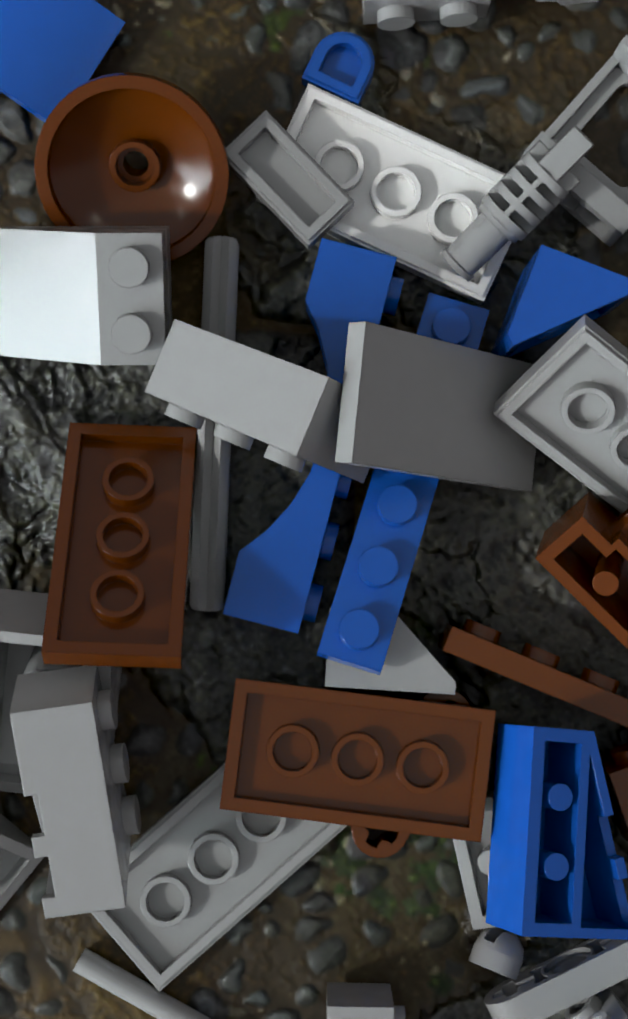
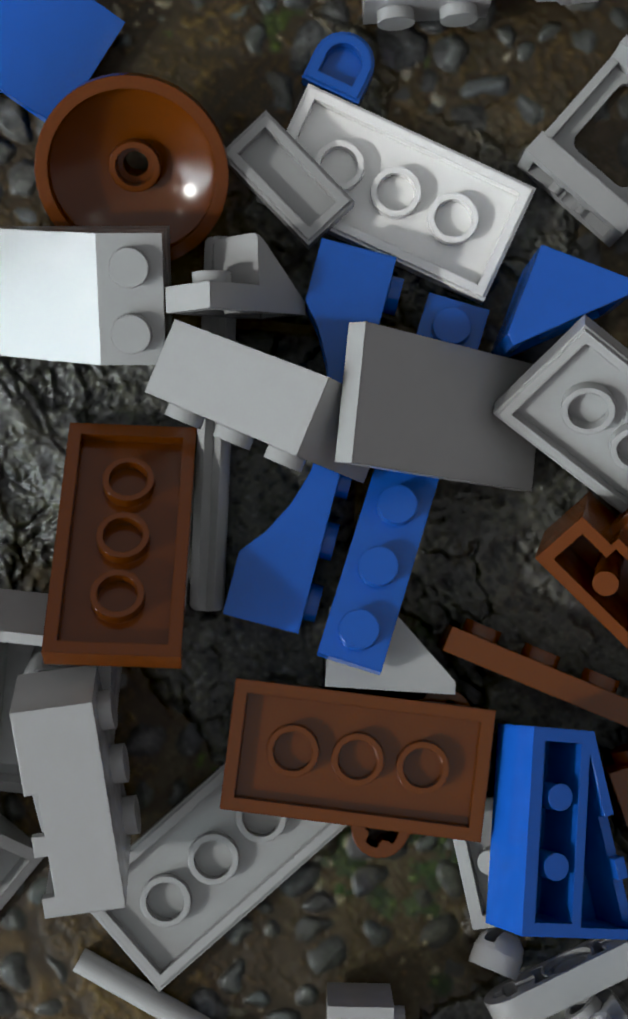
light grey hinge [441,126,594,282] -> none
none -> light grey slope [165,233,306,320]

